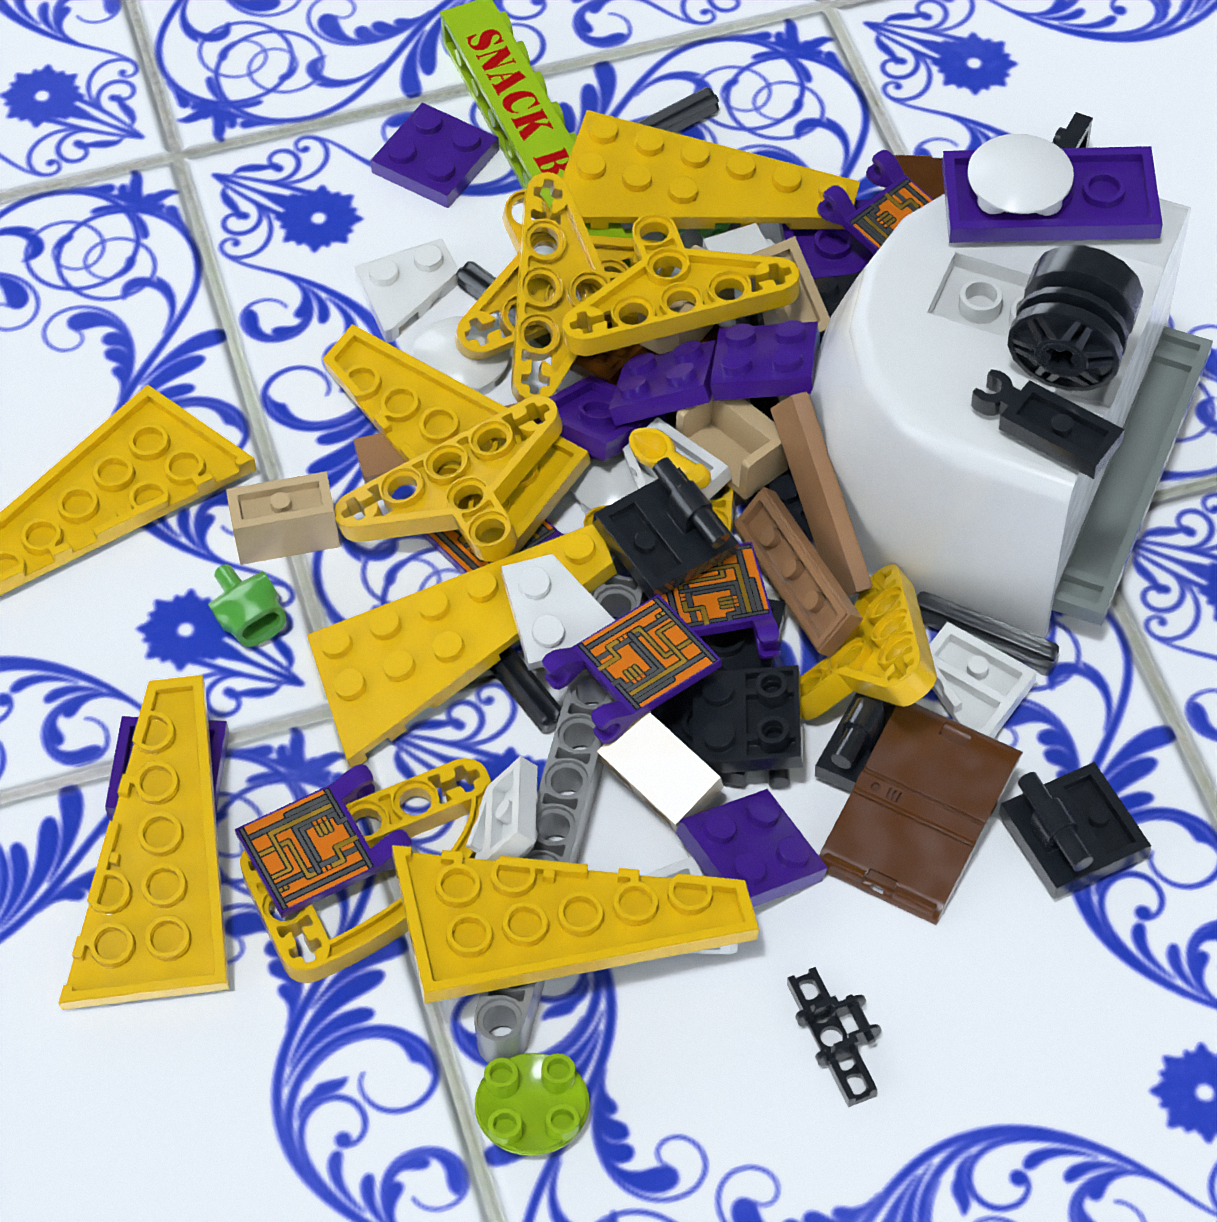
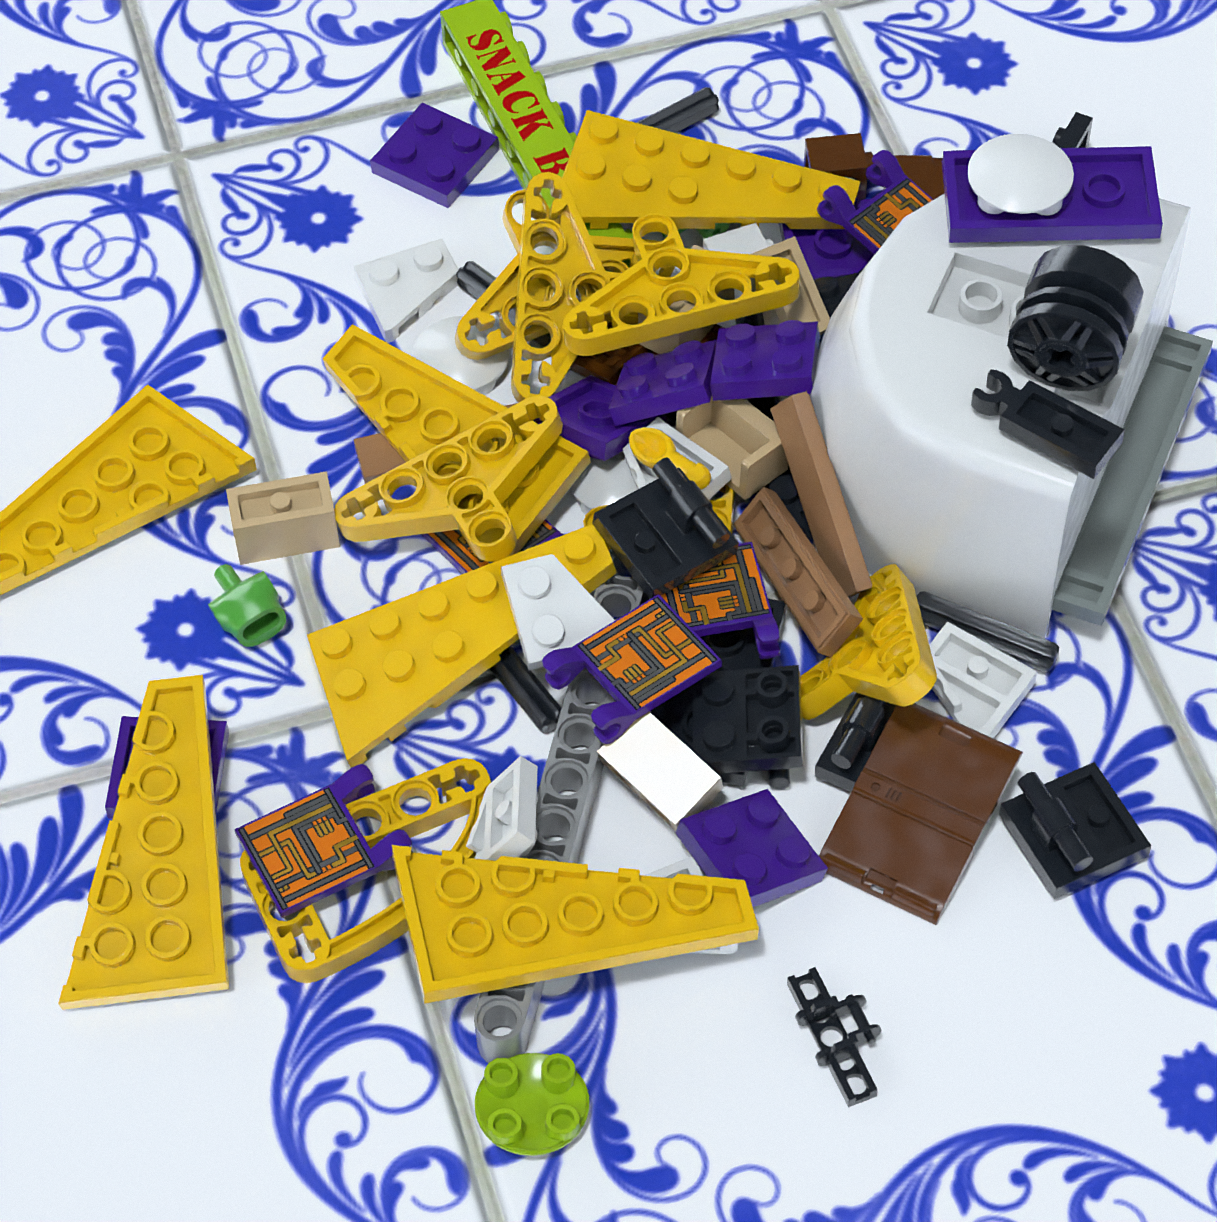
none -> reddish brown brick [804,133,874,200]

